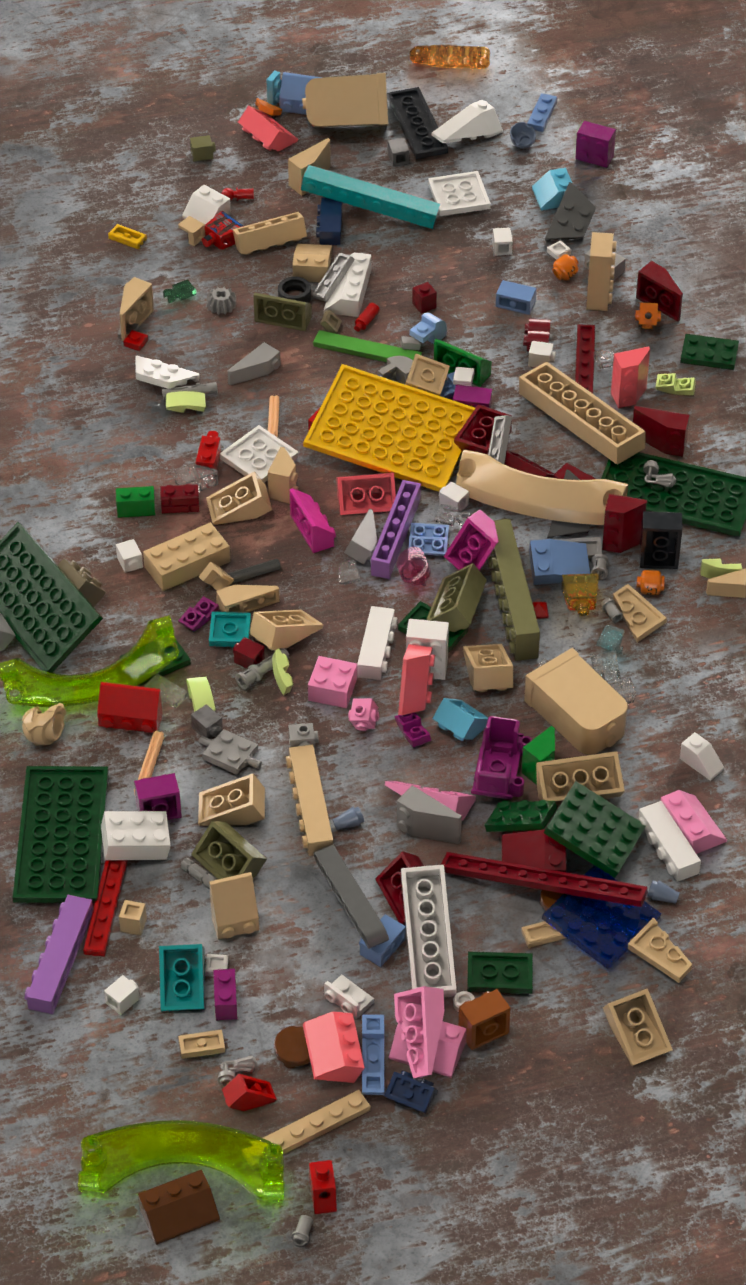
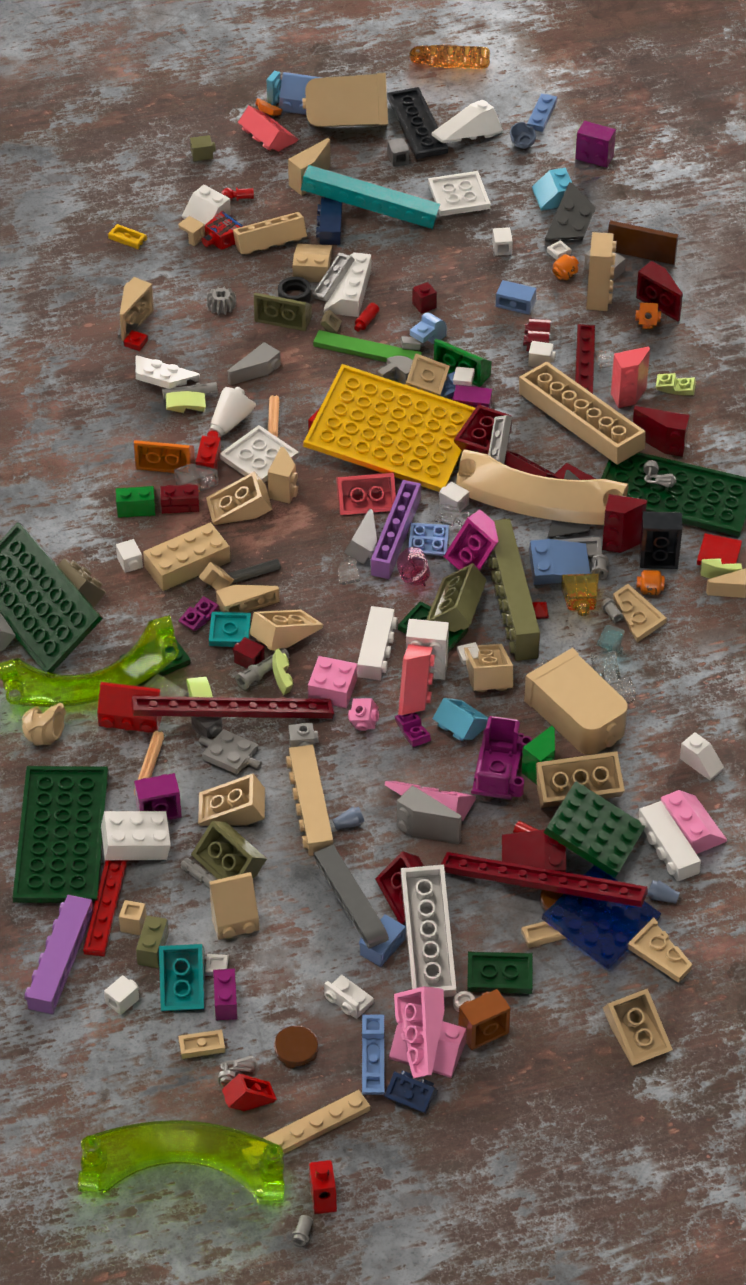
reddish brown slope [138,1169,220,1245] -> none
clear green plate [163,279,196,303] -> none
dark pink slope [289,488,336,553] -> none
coral slope [303,1011,365,1083] -> none
dark green plate [484,800,557,832] -> none
dark green plate [680,333,739,370] -> none
none -> dark red plate [131,696,334,719]
none -> orange slope [134,440,195,475]
none -> olive brick [136,916,169,968]
none -> white cone [209,387,256,438]
none -> white tile [457,642,479,665]
none -> reddish brown tile [608,220,679,265]
none -> red tile [697,533,742,565]

